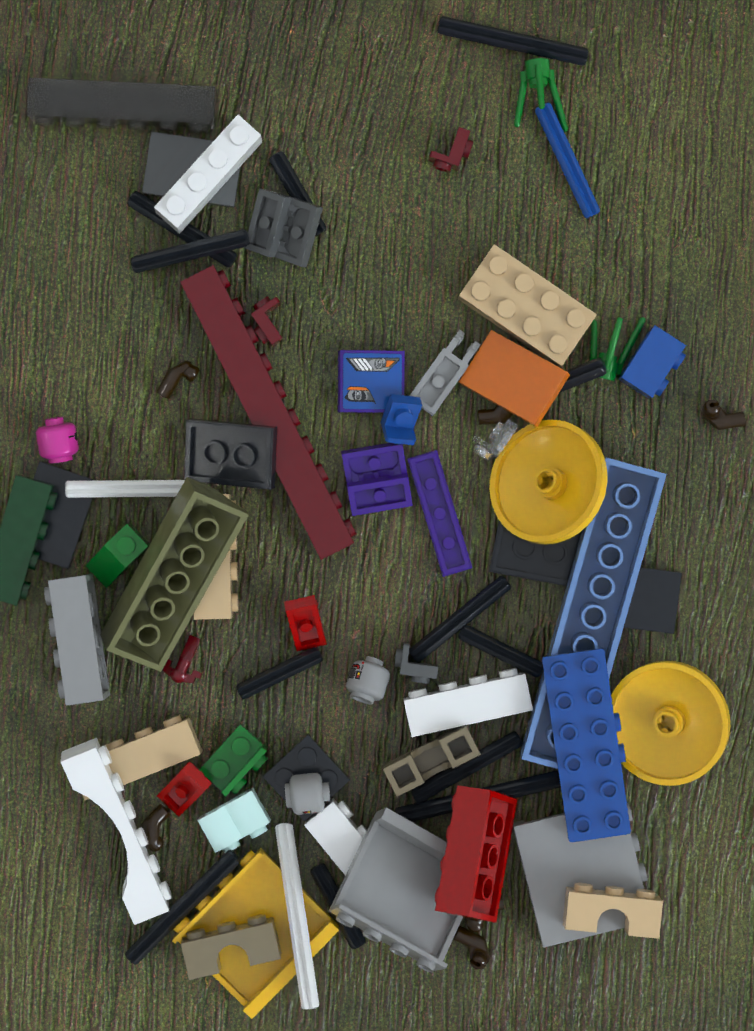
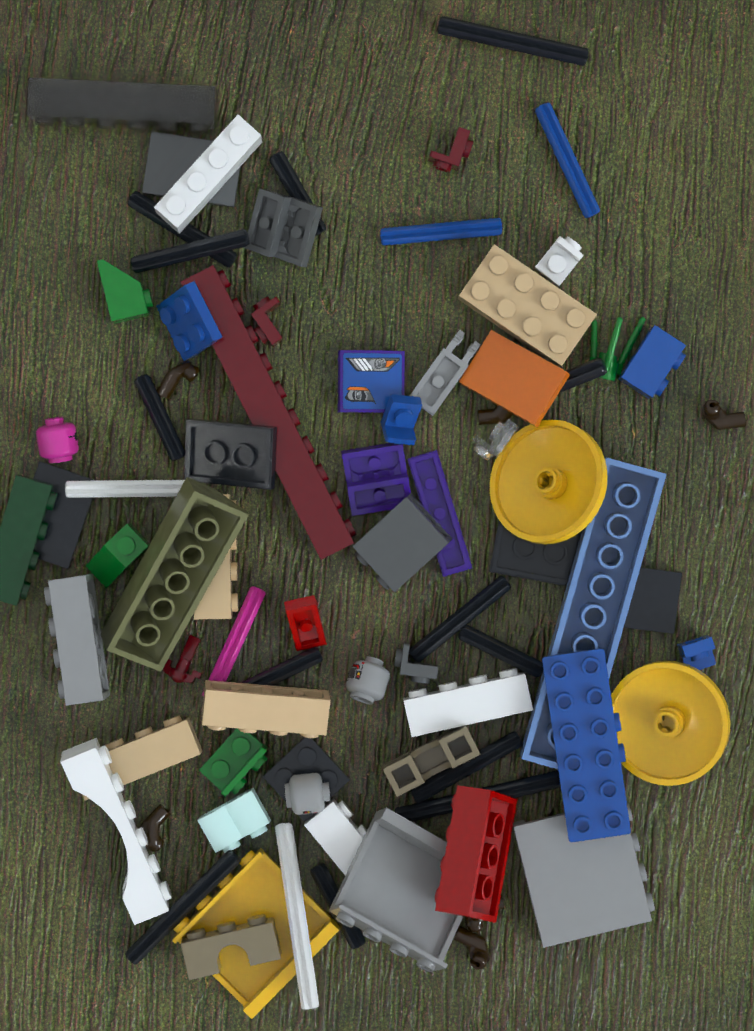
red slope [157,762,212,817] -> none
green plant [514,58,568,132] -> none
tan arch [562,883,663,939] -> none
none -> green slope [97,259,154,324]
none -> black axle [134,374,185,461]
none -> blue plate [156,281,223,361]
none -> dark pink axle [202,586,266,697]
none -> tan brick [202,680,331,738]
none -> dark grey brick [352,494,452,592]
none -> blue axle [380,218,502,246]
none -> white bracket [534,236,584,287]
none -> blue bracket [677,635,716,670]

